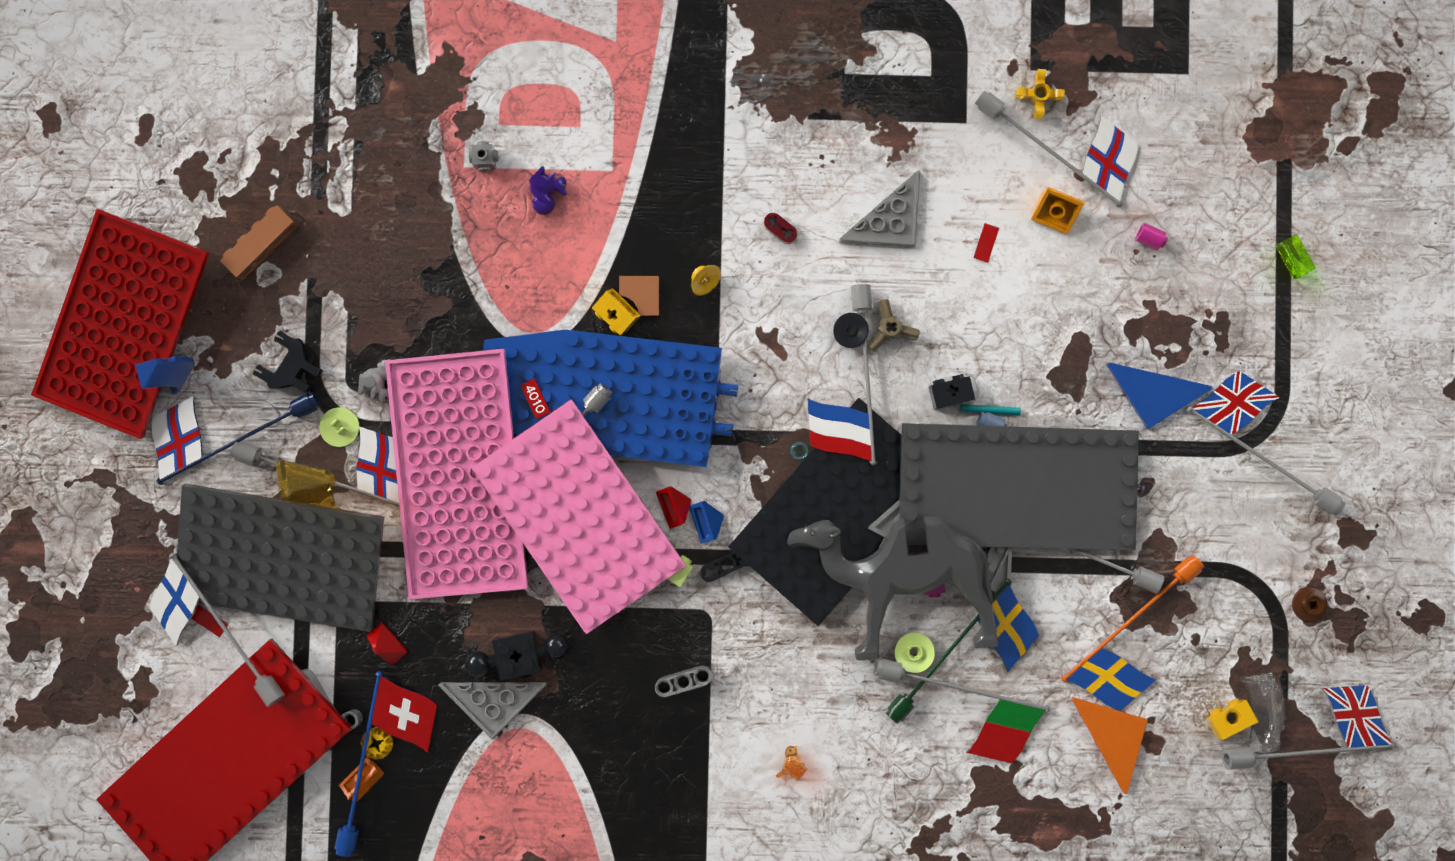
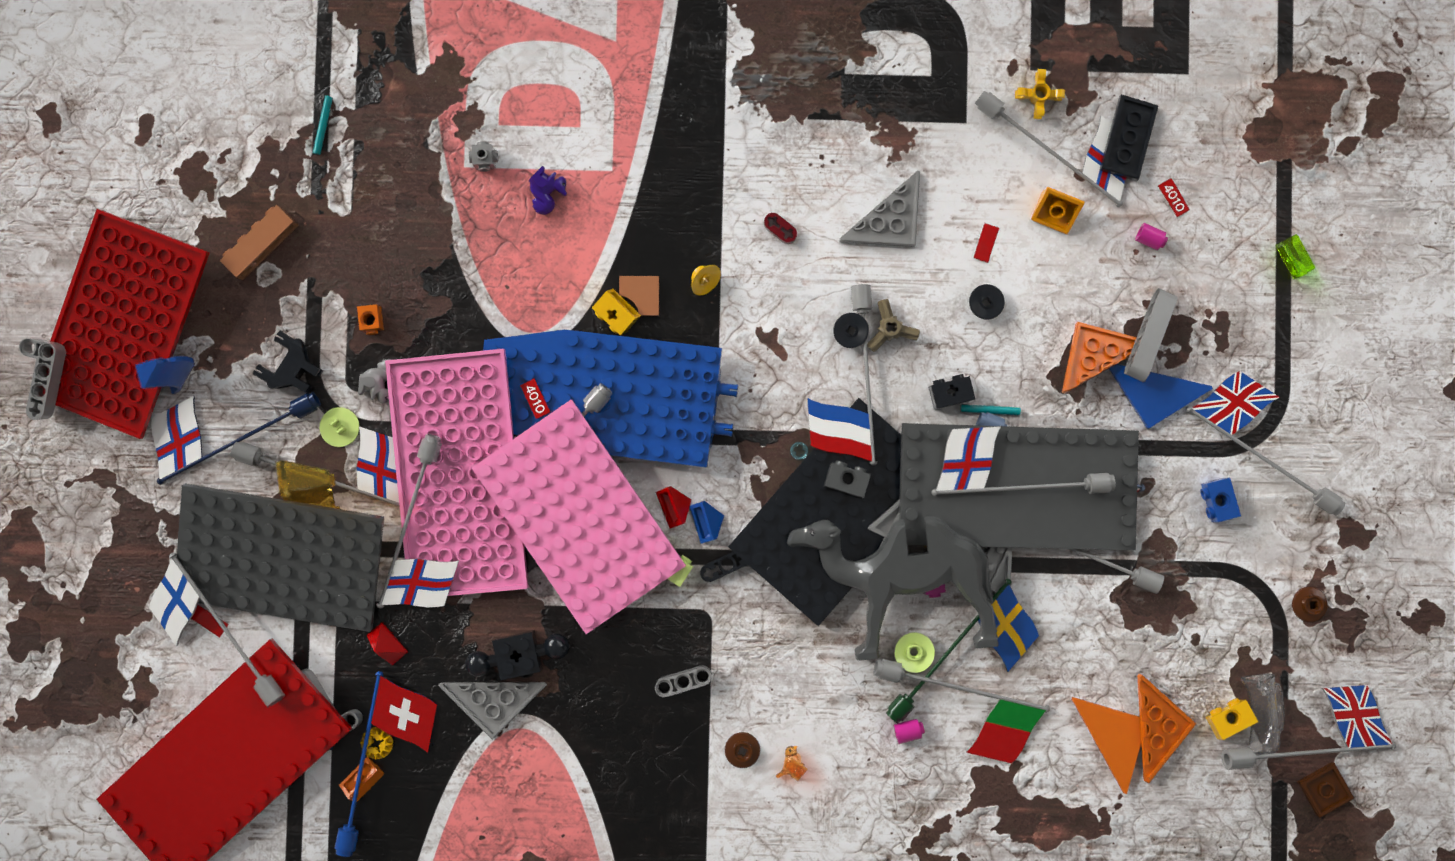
flag [1061,555,1204,711] -> none
none -> light grey beam [19,338,66,420]
none -> teal bar [312,96,333,155]
none -> orange brick [357,304,384,335]
none -> flag [376,434,459,608]
none -> reddish brown piece [725,732,760,768]
none -> dark grey brick [823,461,871,498]
none -> dark pink brick [893,719,925,744]
none -> flag [932,427,1116,497]
none -> black piece [969,284,1005,320]
none -> orange tile [1062,322,1137,394]
none -> black tile [1099,94,1159,181]
none -> light grey beam [1124,288,1178,382]
none -> orange tile [1137,674,1196,783]
none -> red sticker [1158,178,1190,217]
none -> blue brick [1200,477,1241,522]
none -> reddish brown tile [1297,762,1355,818]

